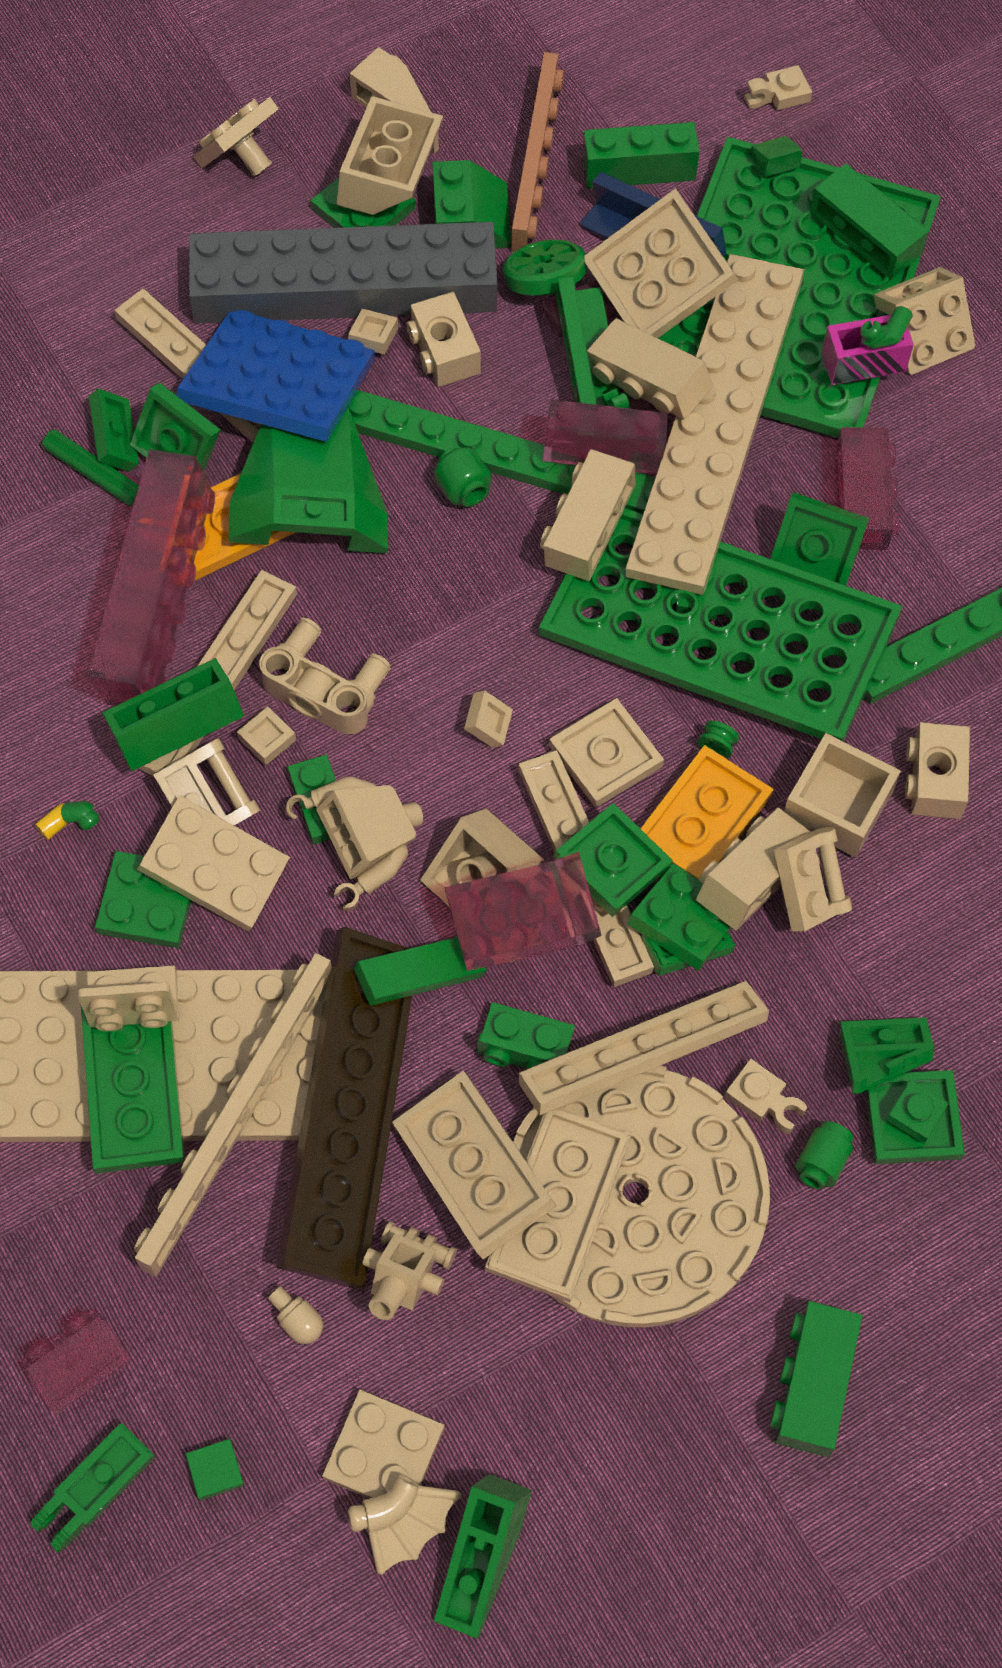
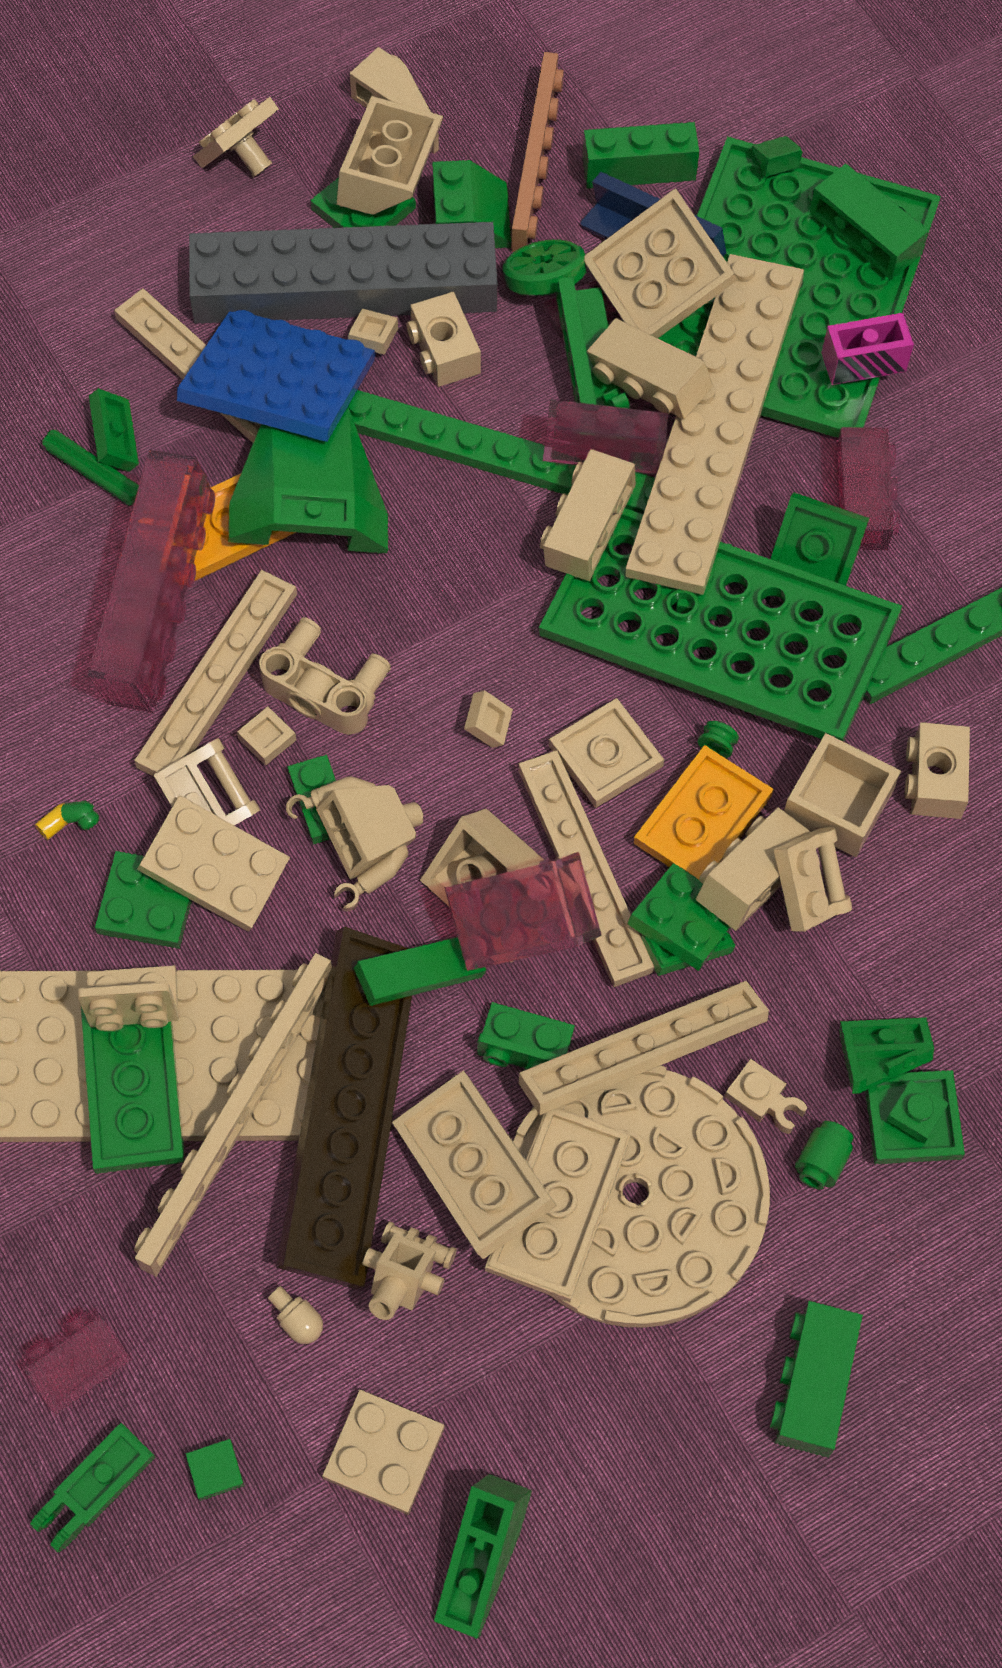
green brick [102,658,244,771] -> none
green plate [130,382,220,492] -> none
tan arm [347,1475,461,1575] -> none
green head [434,447,492,507] -> none
green plate [552,803,673,917] -> none
tan plate [744,65,812,110] -> none
green arm [860,306,913,349] -> none
tan bracket [874,267,975,375] -> none

